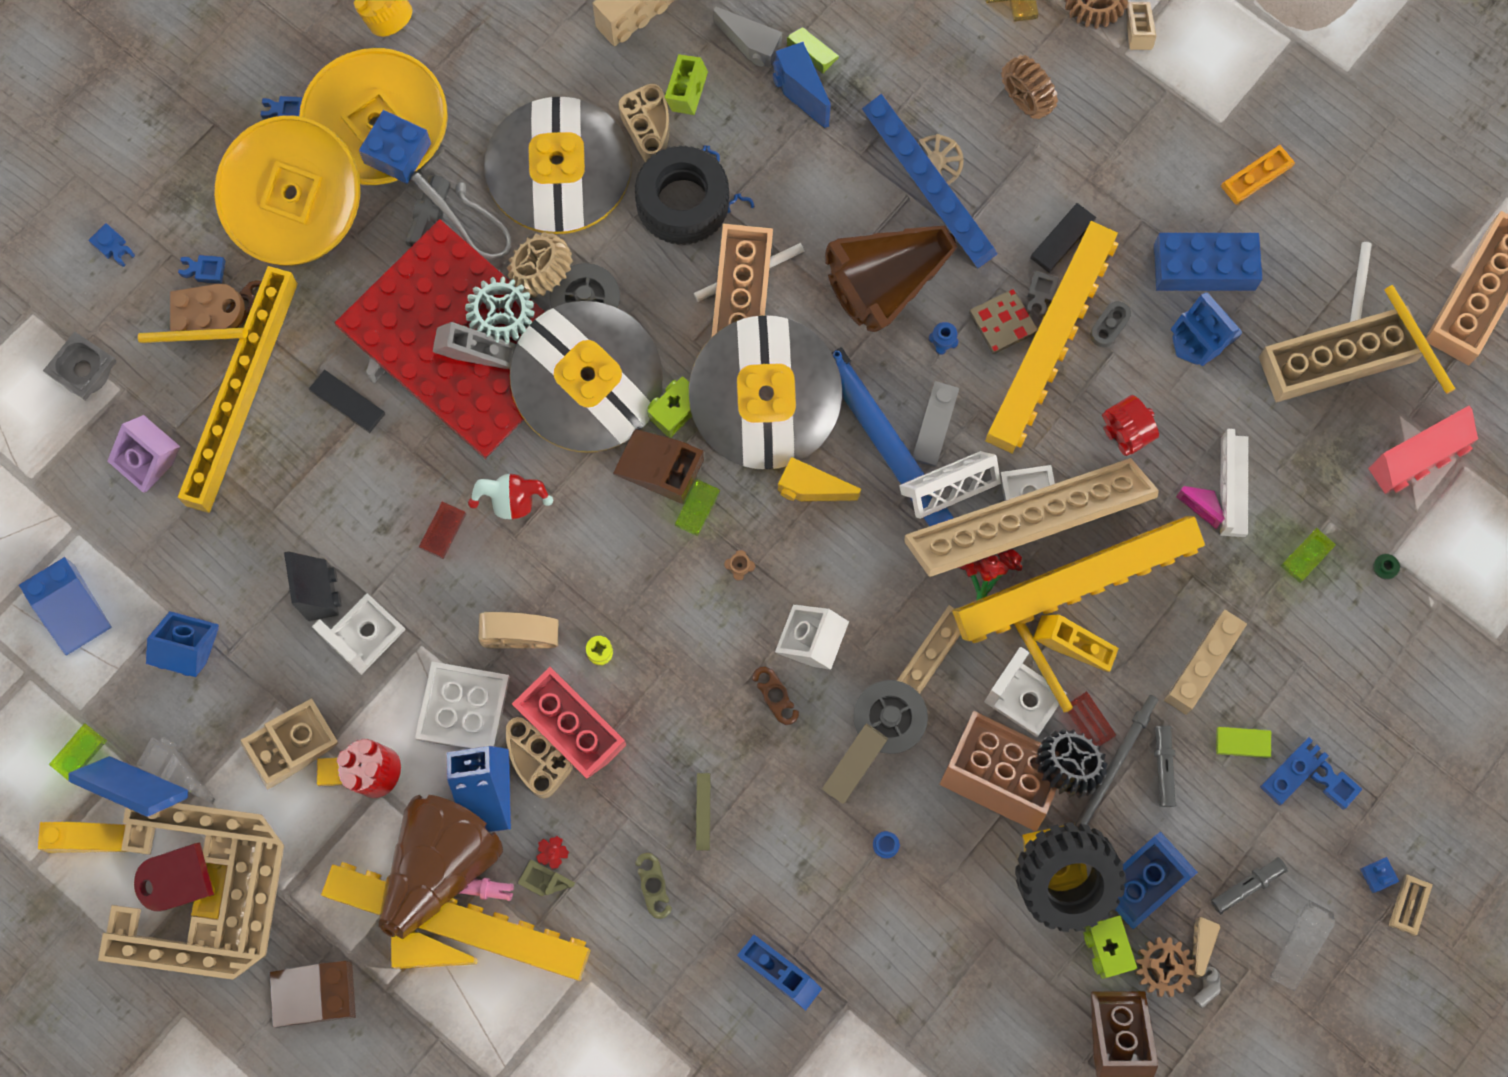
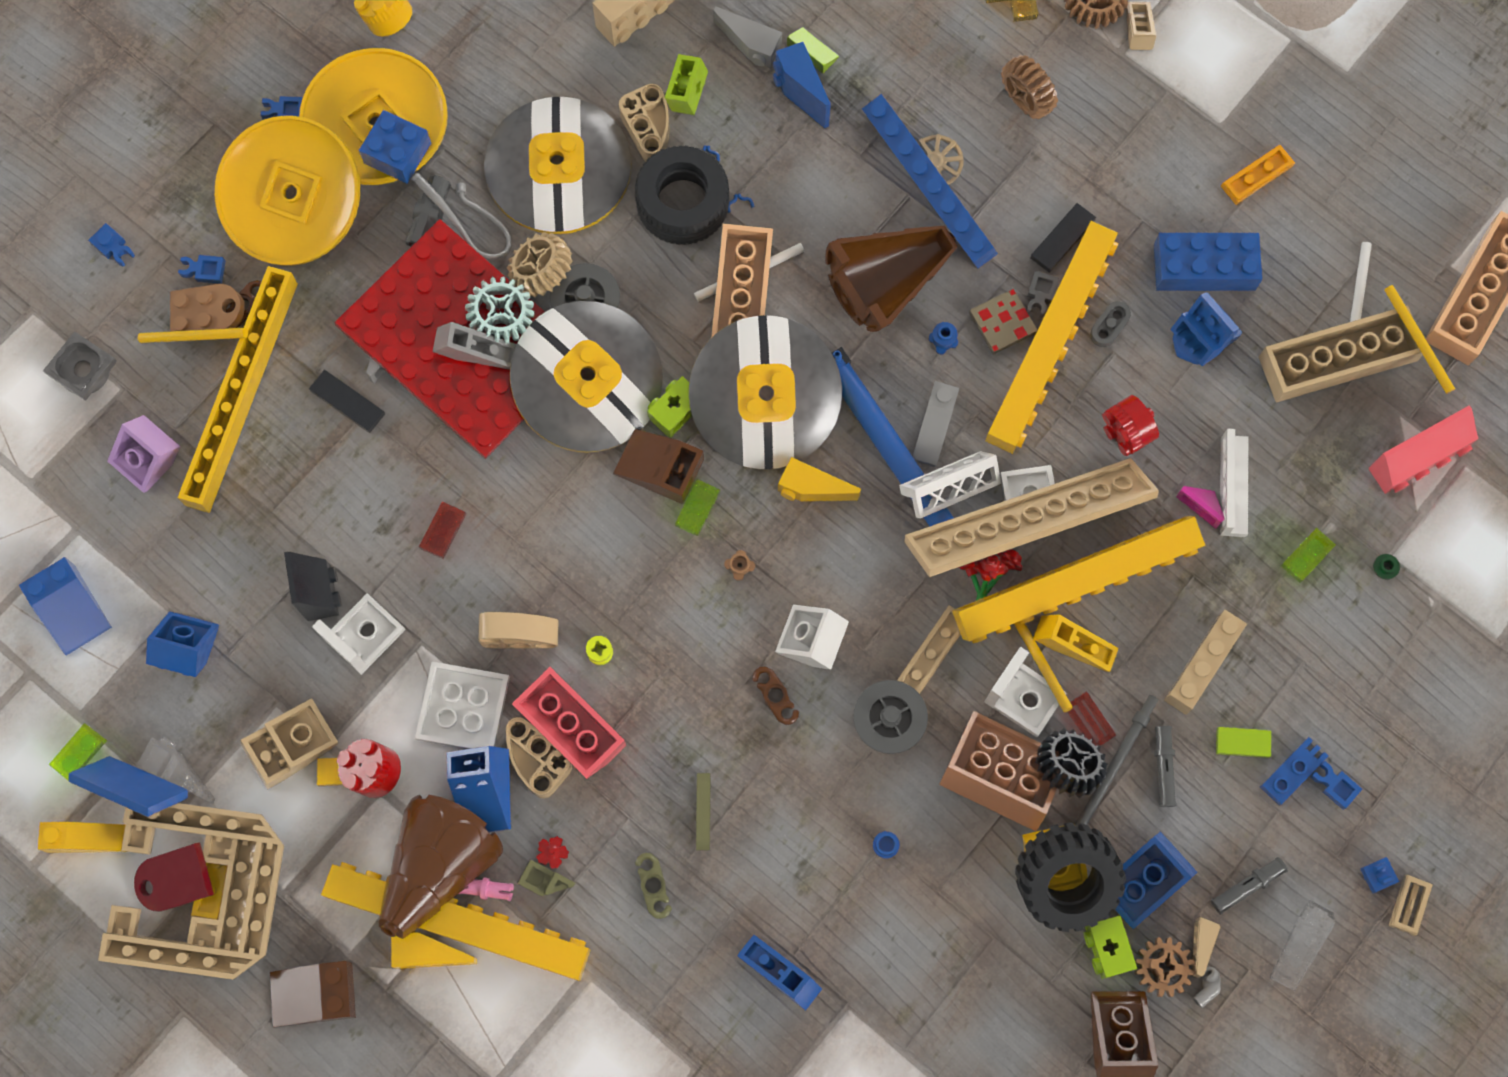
piece [468,474,553,519] -> none
dark tan tile [822,723,889,804] -> none

